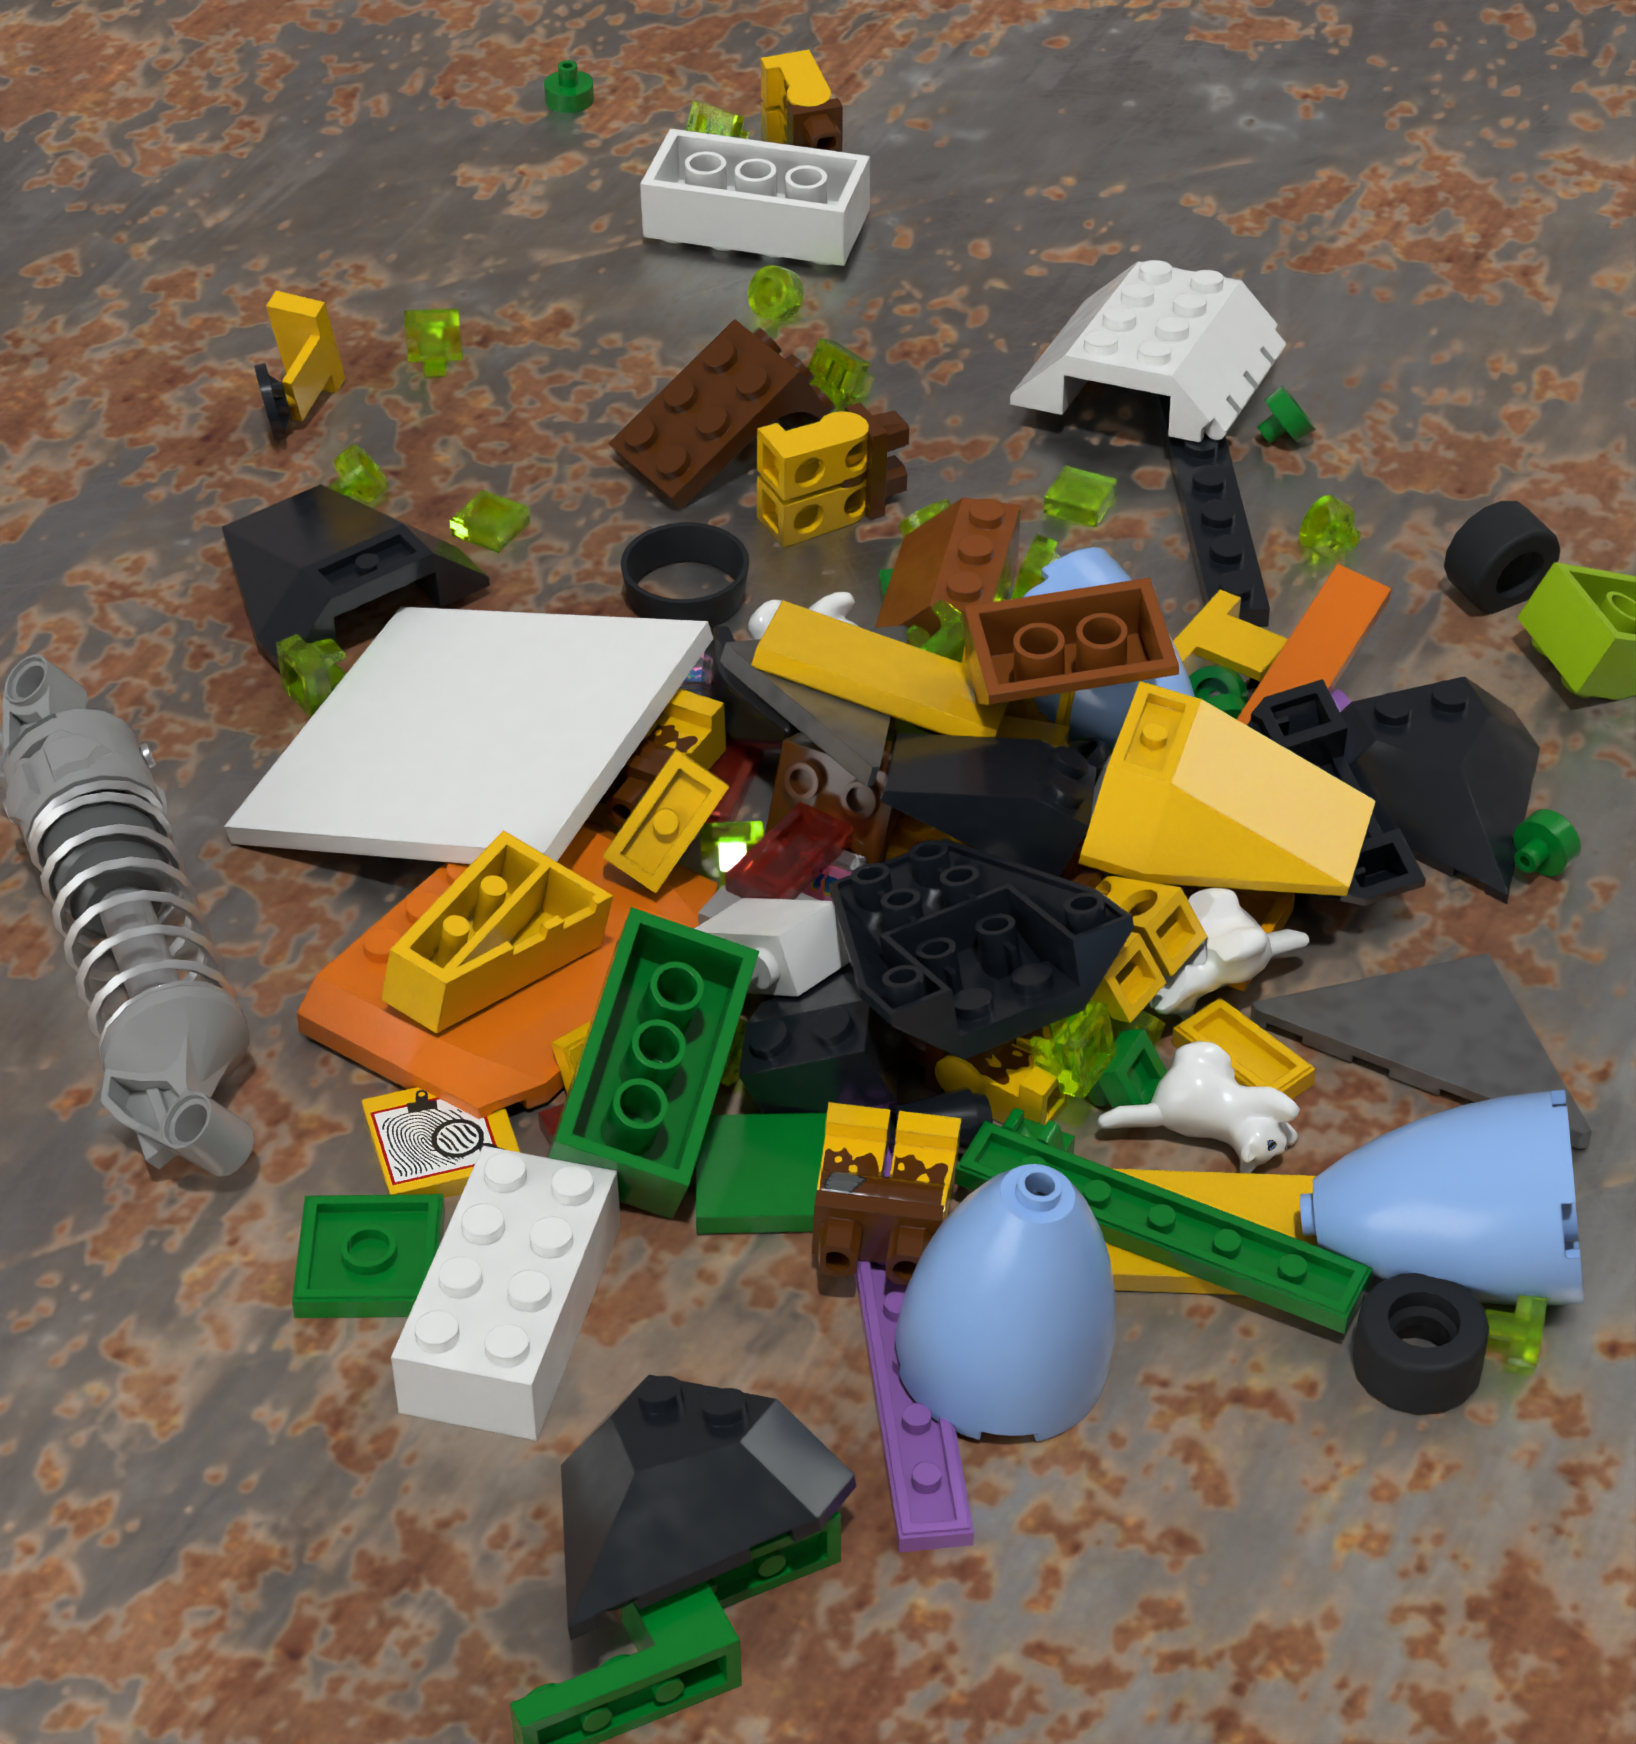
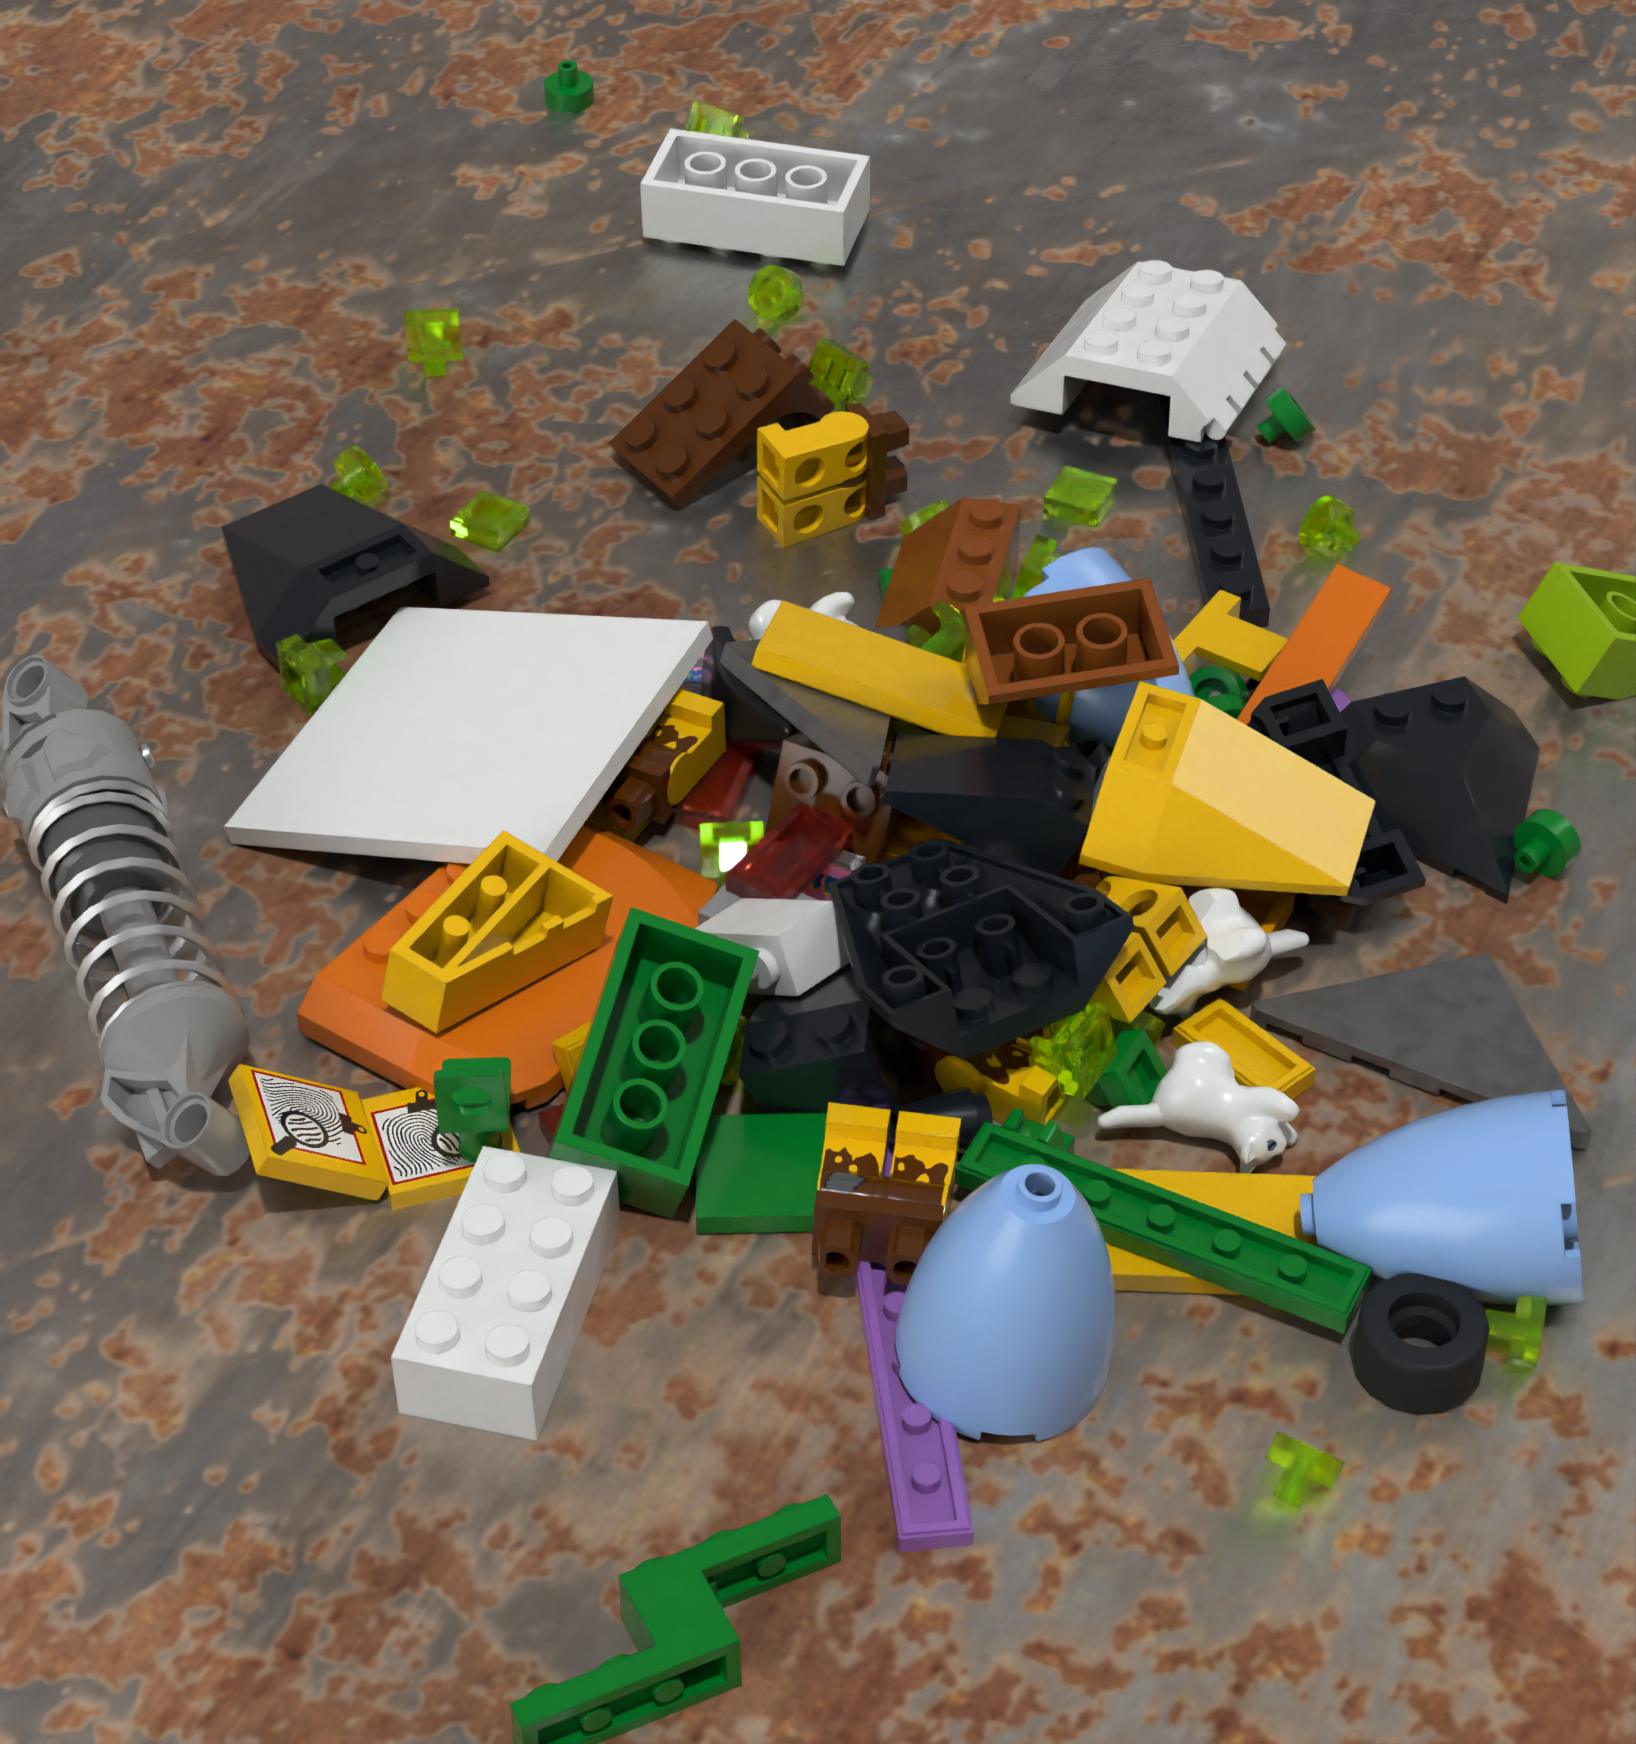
yellow piece [254,291,346,441] -> none
green tile [292,1194,445,1318] -> none
black wedge [561,1375,856,1640] -> none
yellow piece [602,749,729,893] -> none
black tyre [621,522,749,627] -> none
yellow hips [760,49,843,152] -> none
black tyre [1444,501,1561,614] -> none
none -> tile [228,1064,389,1201]
none -> green bracket [433,1057,511,1163]
none -> clear neon green tile [1265,1432,1345,1508]

